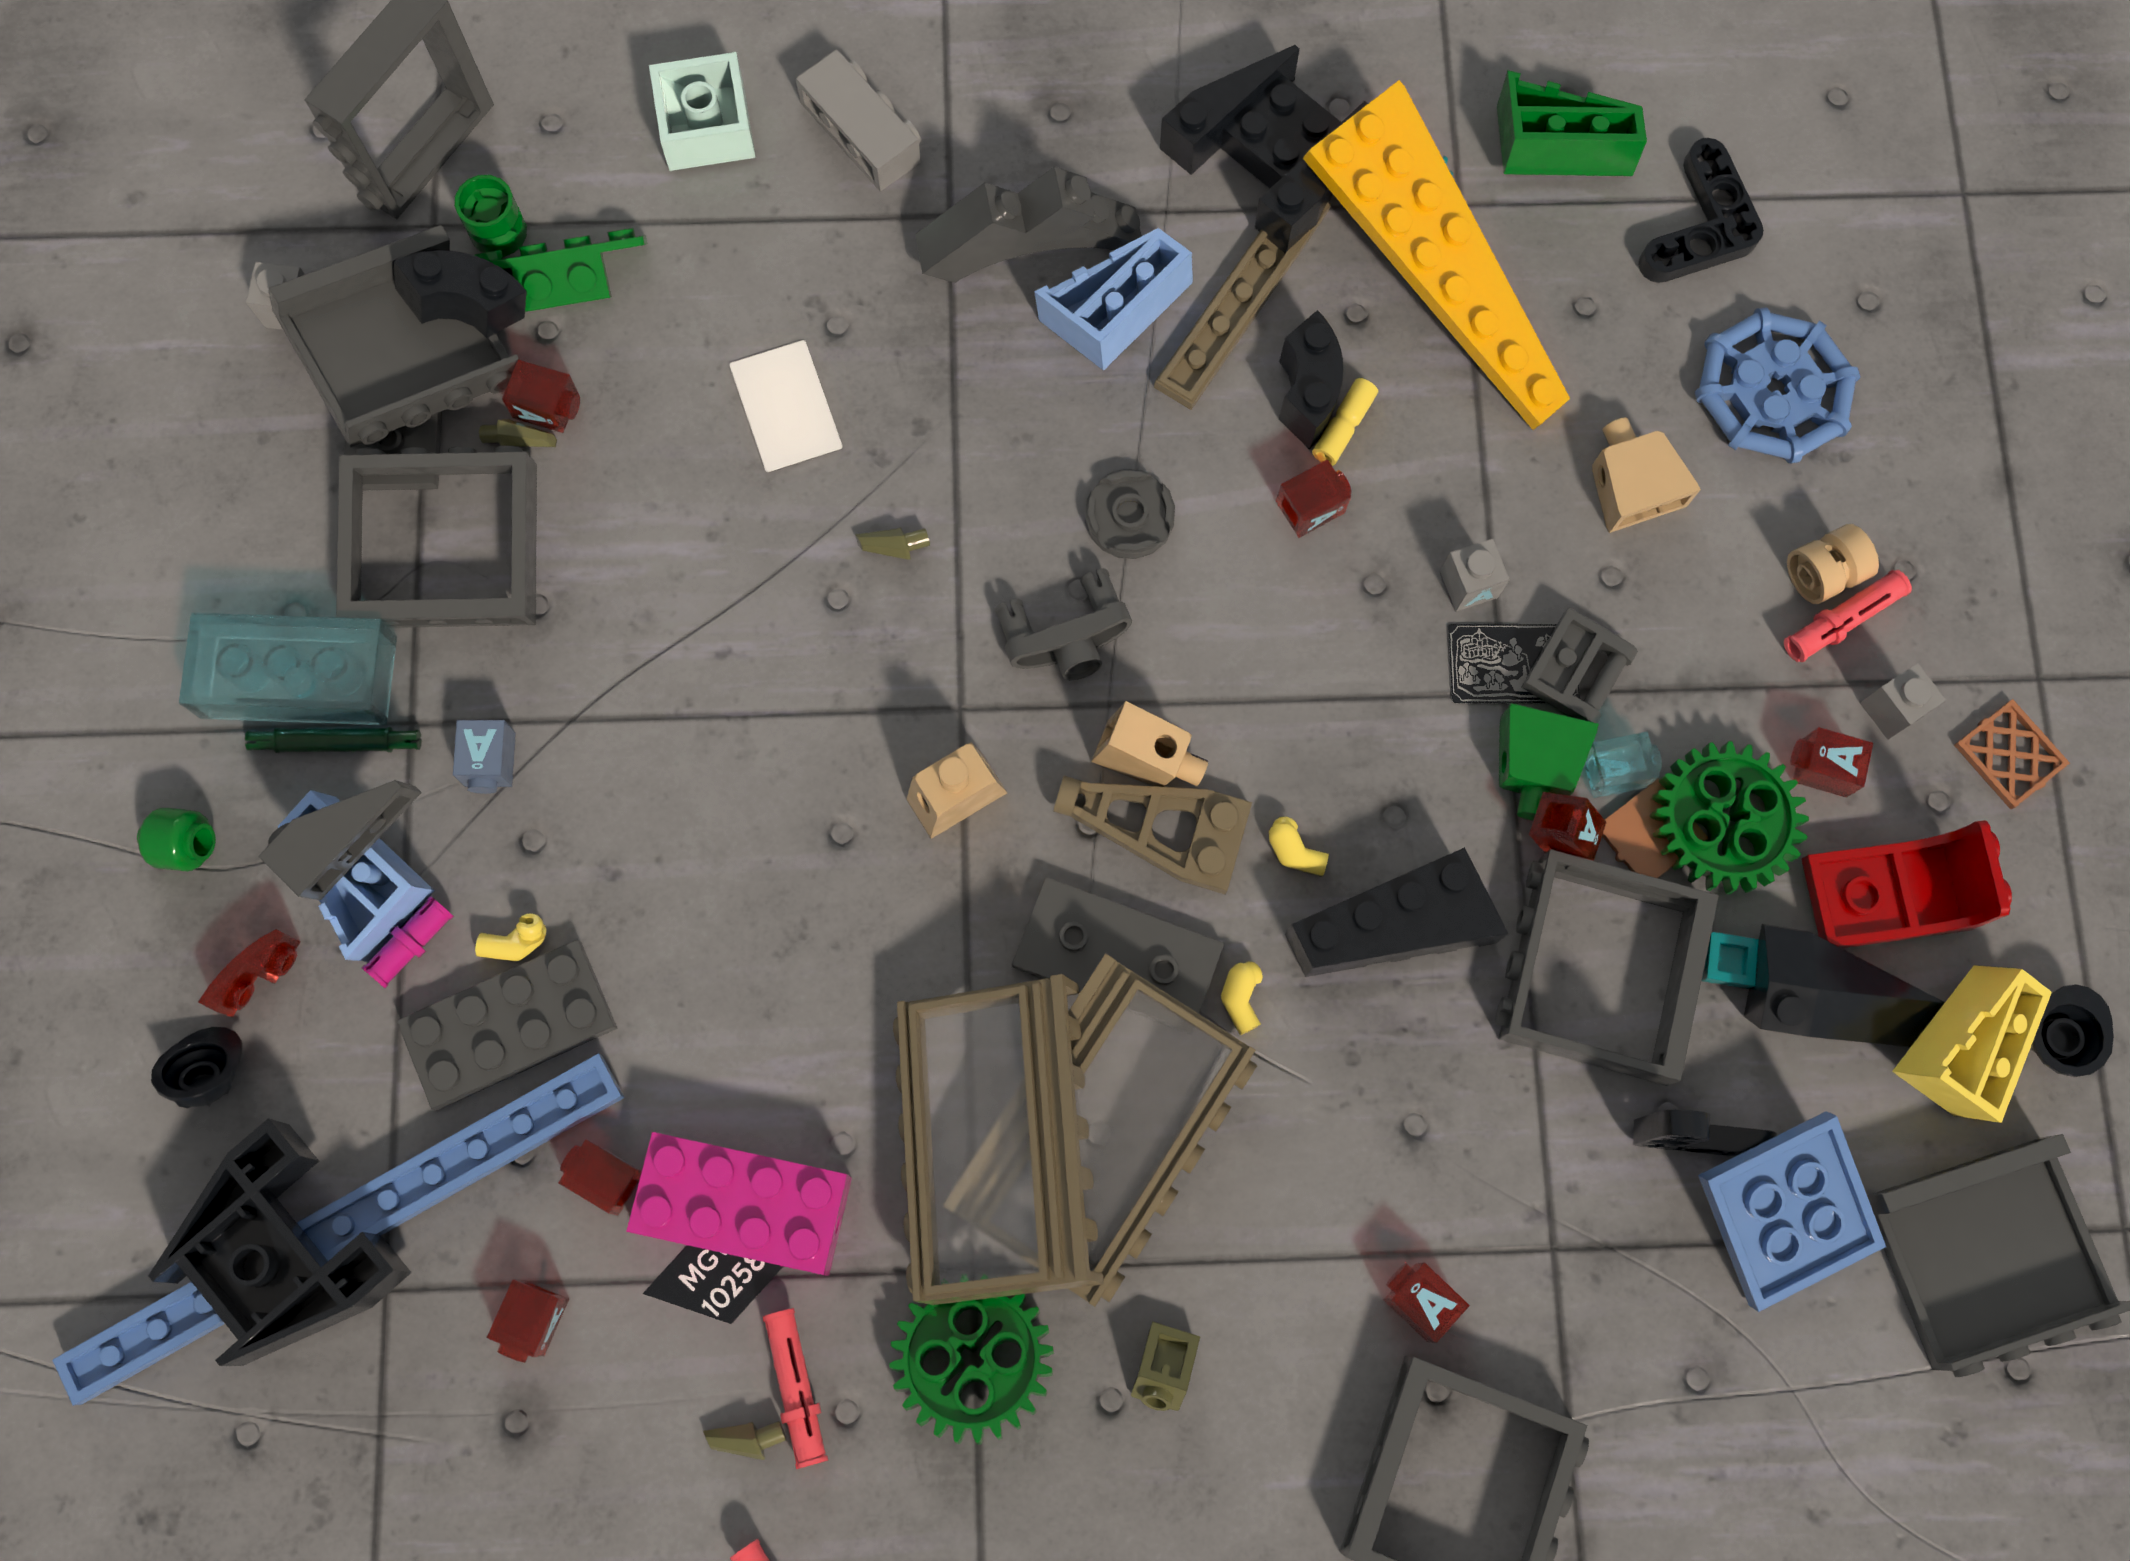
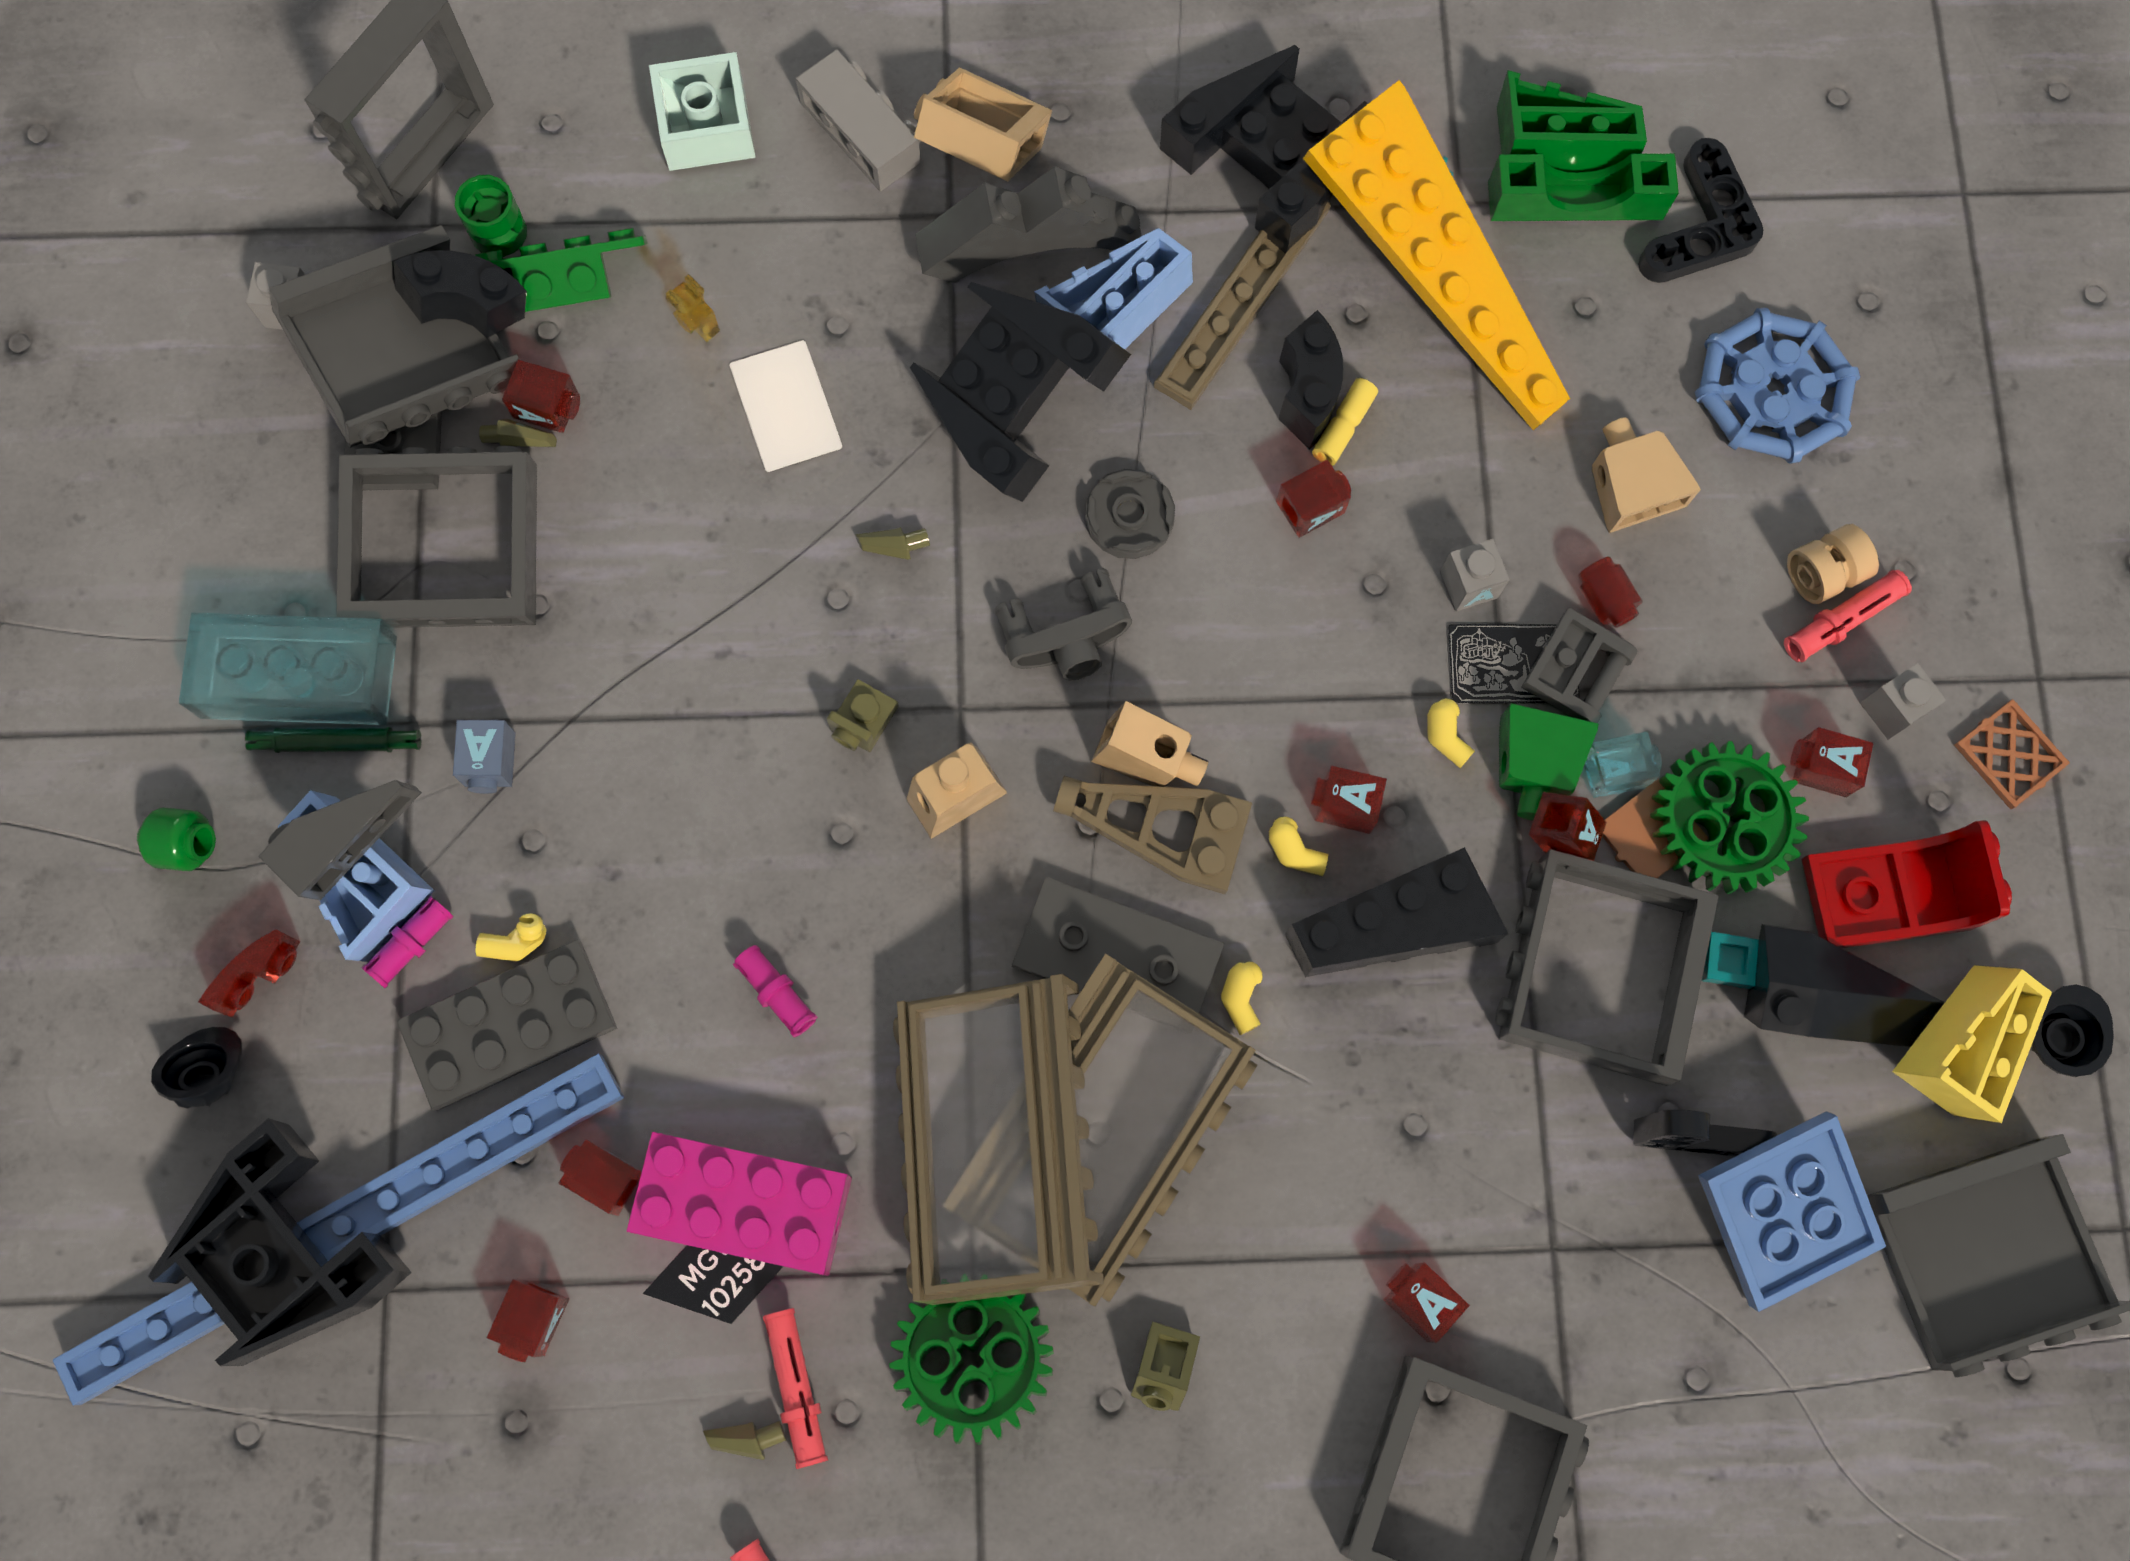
none -> clear yellow plate [666,274,720,342]
none -> dark pink pin [733,945,818,1037]
none -> olive bracket [827,679,899,752]
none -> black wedge [910,282,1131,502]
none -> tan window [914,67,1052,182]
none -> clear red brick [1311,765,1387,834]
none -> light yellow arm [1427,698,1475,768]
none -> green arch [1488,153,1679,221]
none -> clear red brick [1578,556,1643,628]

